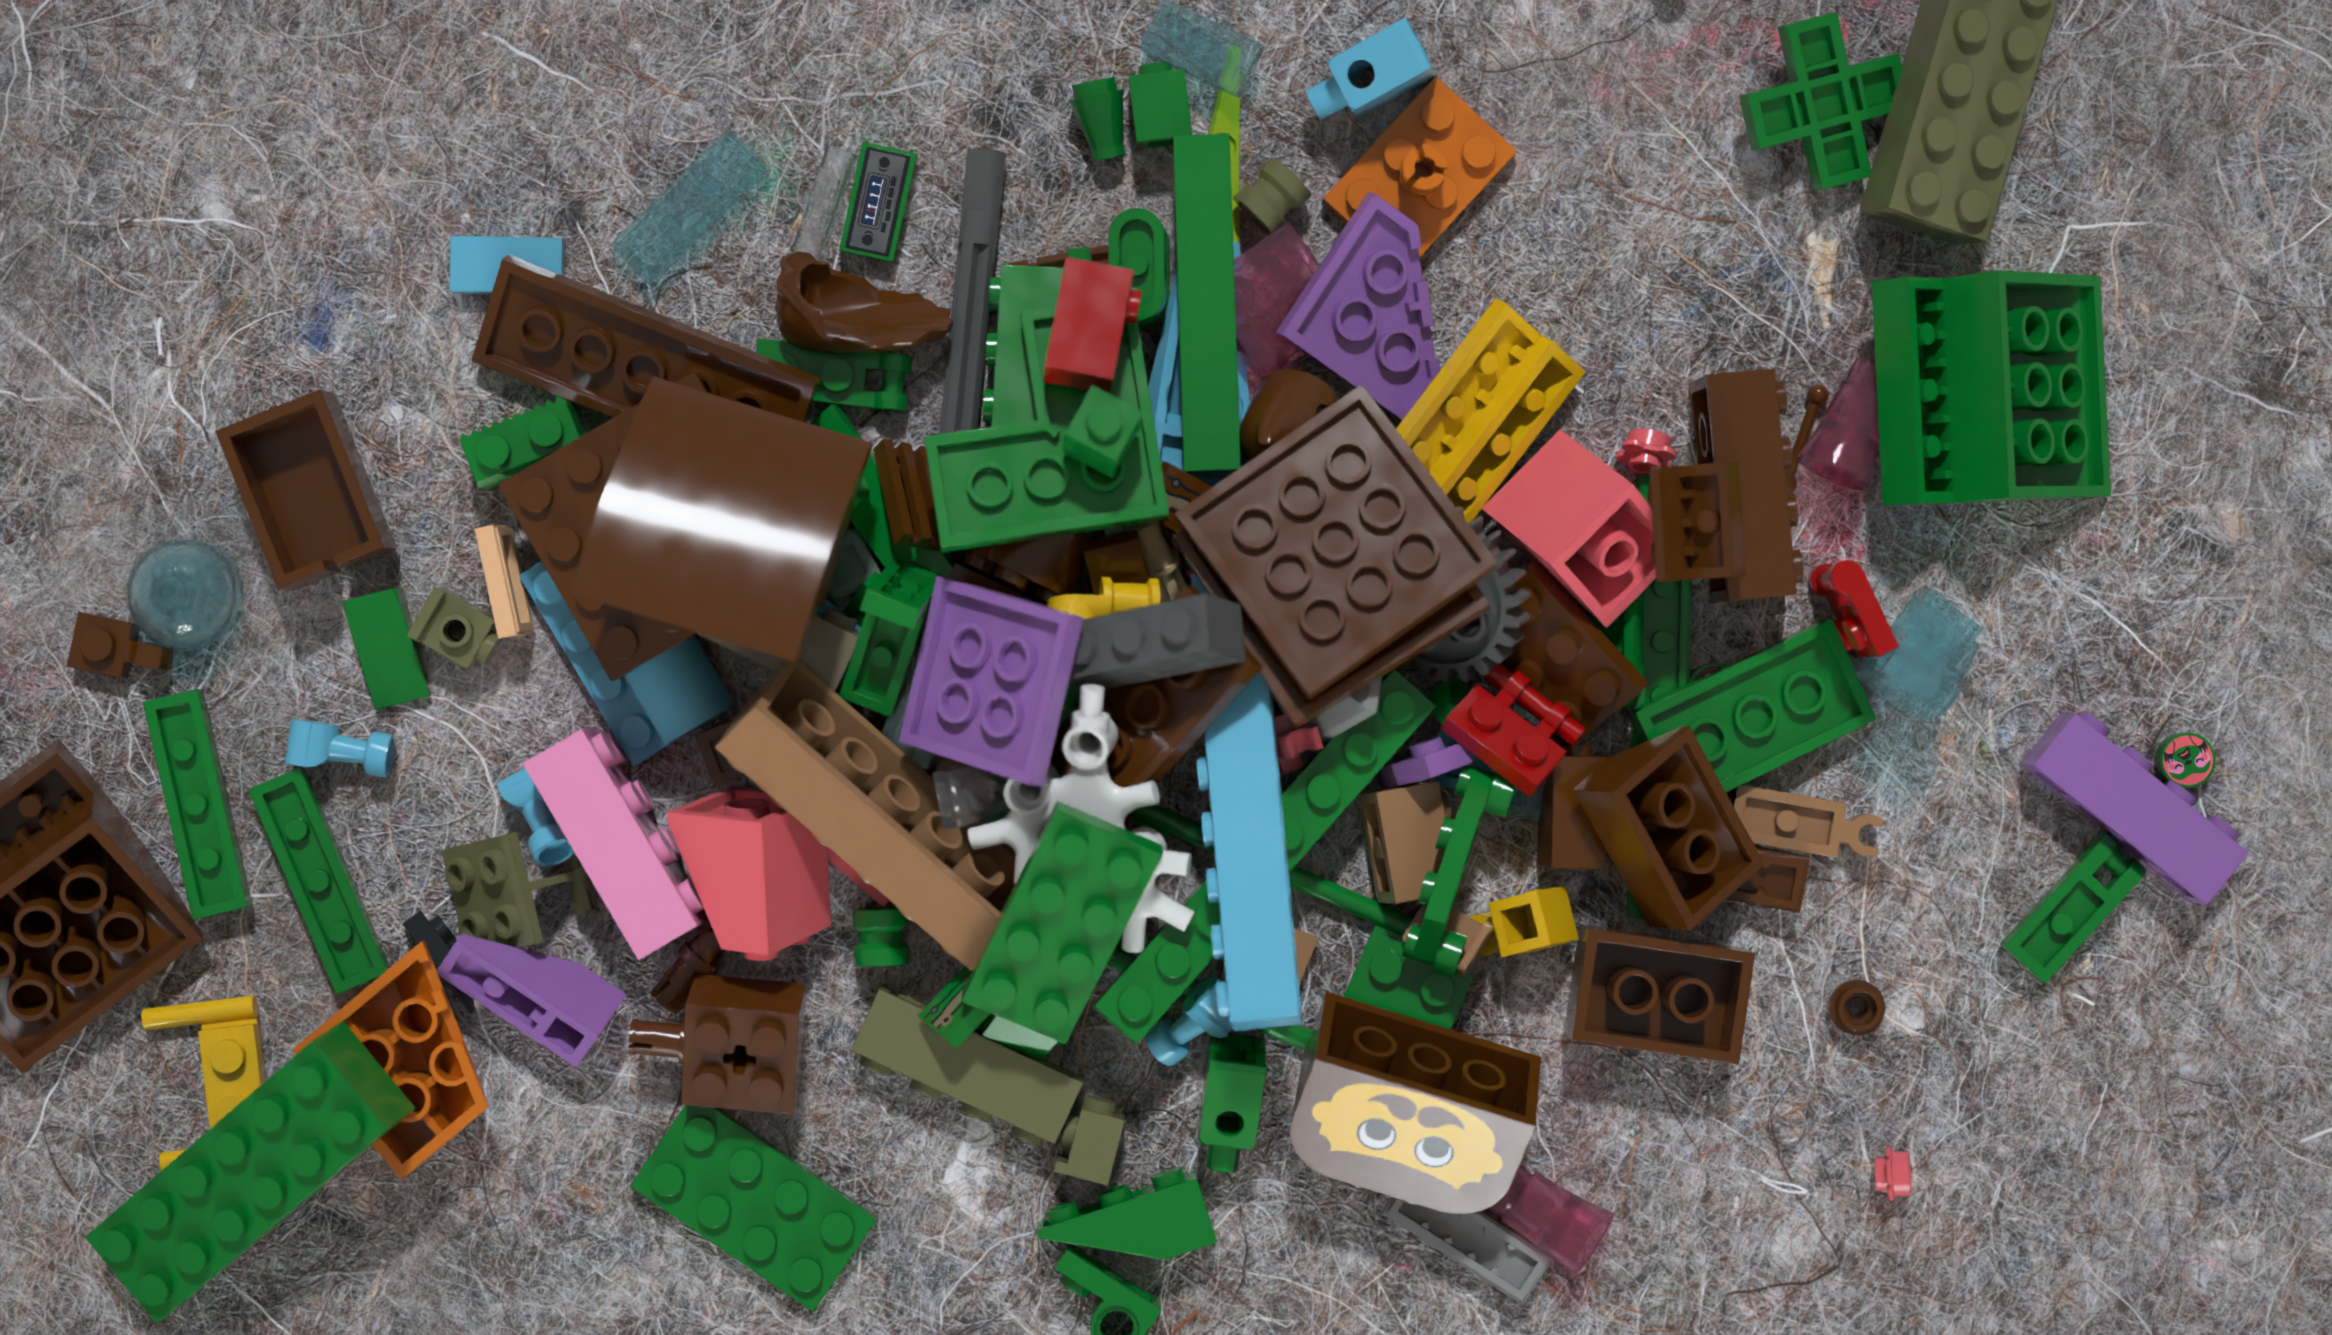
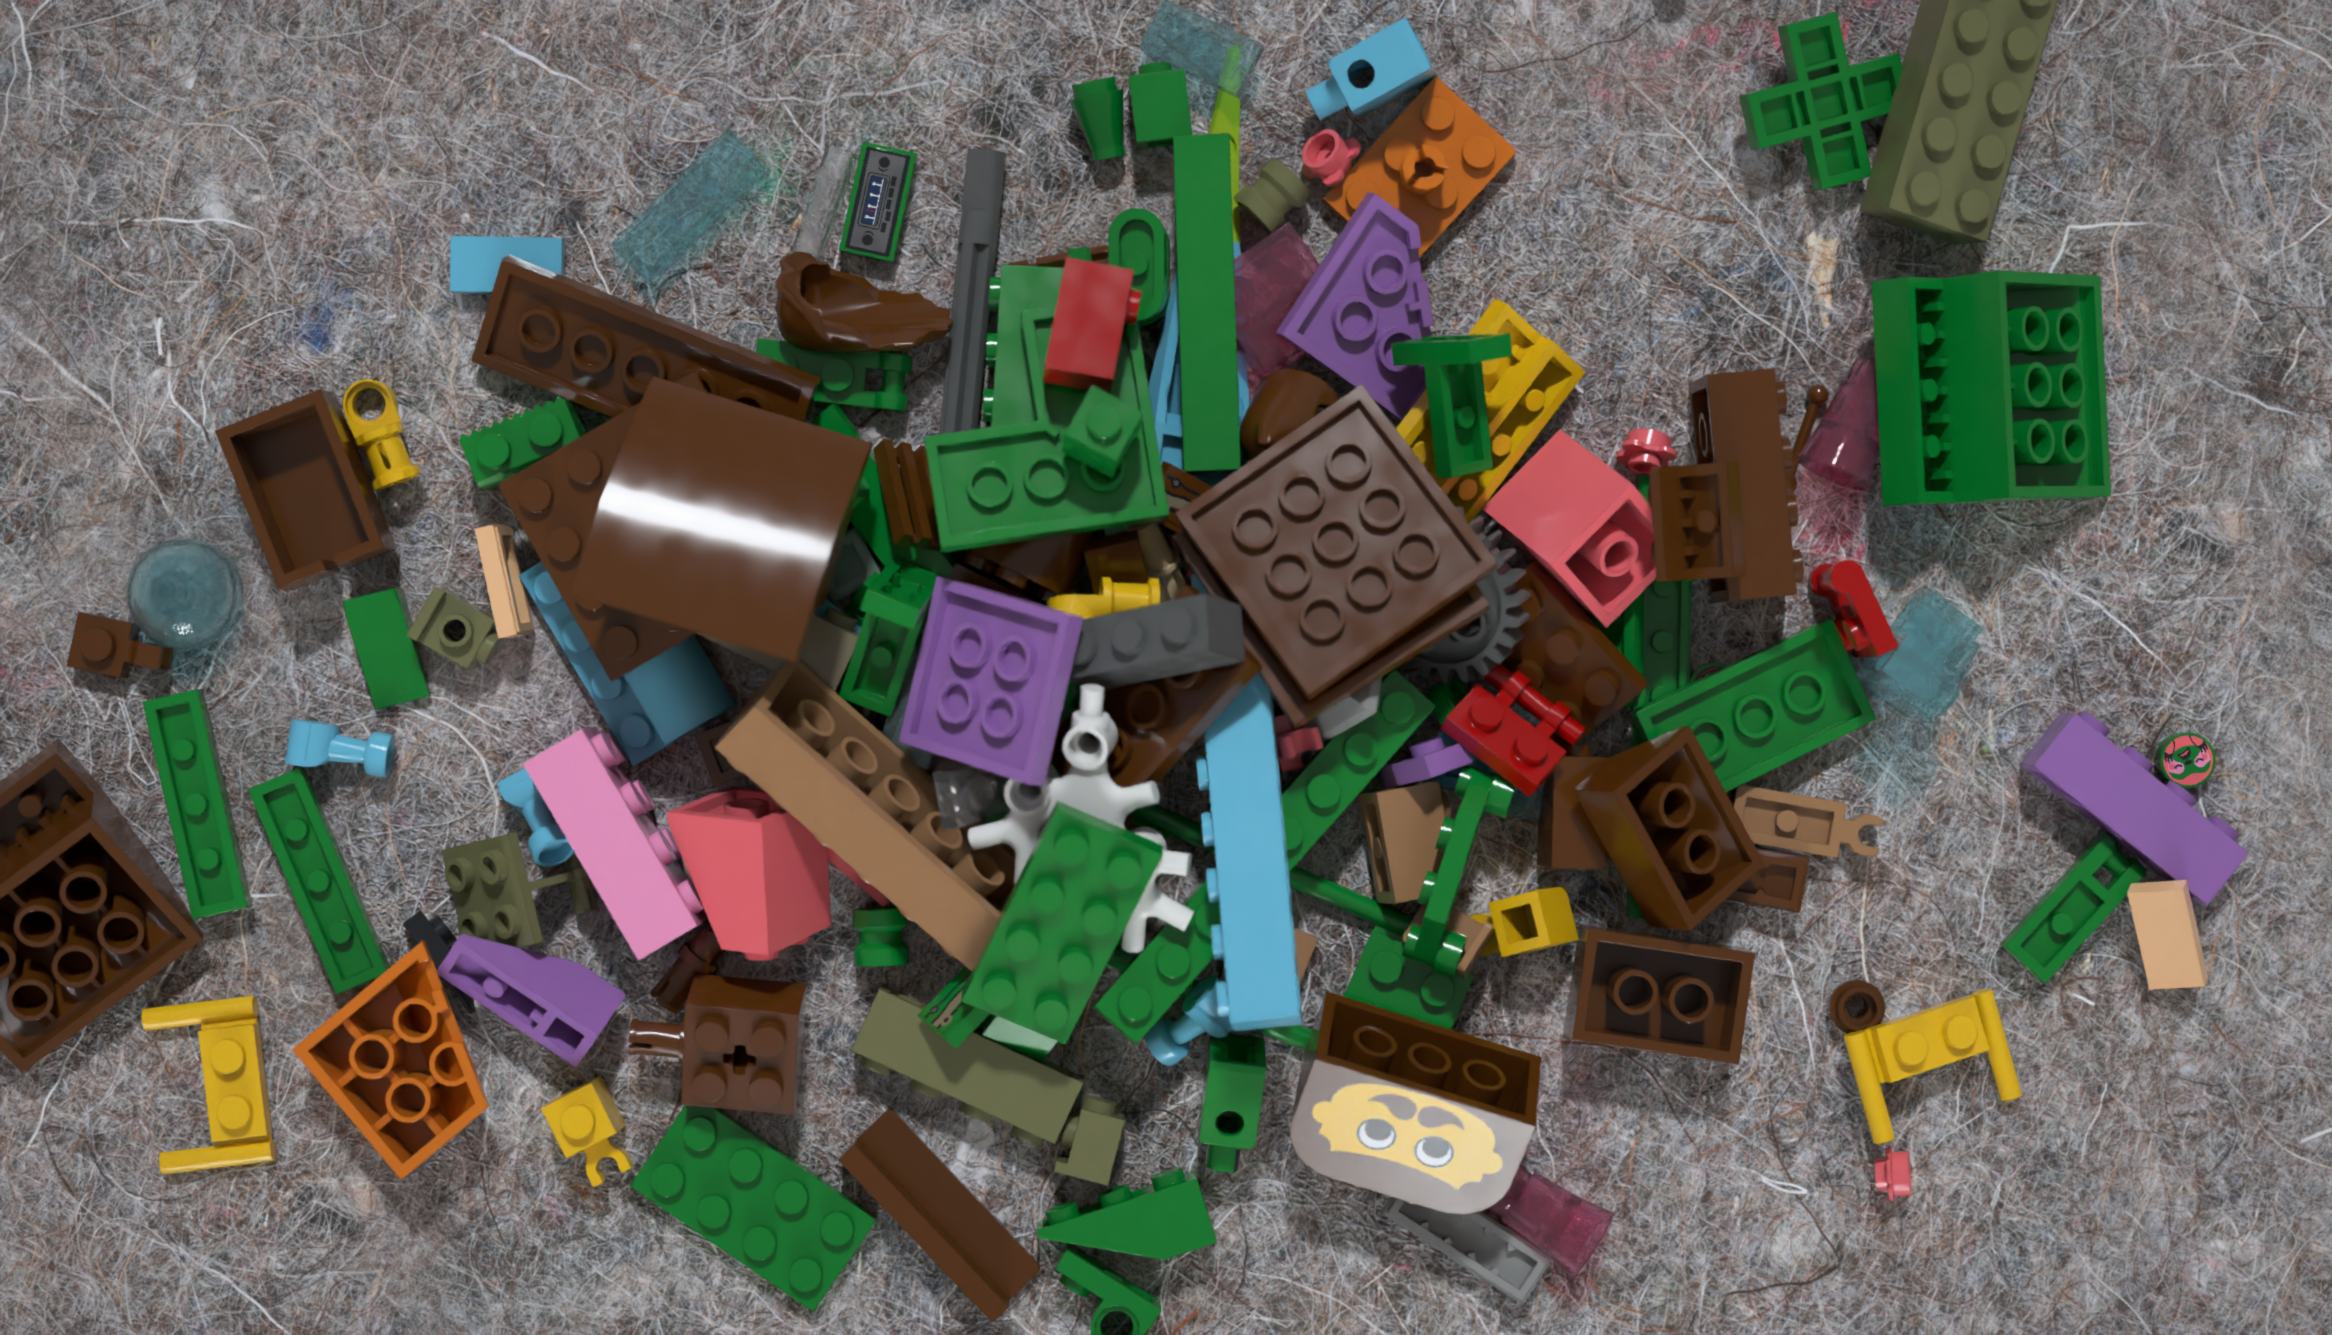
green brick [85,1021,416,1324] -> none
none -> yellow connector [342,379,422,491]
none -> yellow brick [541,1075,634,1187]
none -> reddish brown panel [838,1109,1040,1323]
none -> coral plate [1302,129,1361,187]
none -> green bracket [1391,333,1512,478]
none -> yellow plate [1843,988,2022,1144]
none -> light nougat tile [2127,880,2208,990]

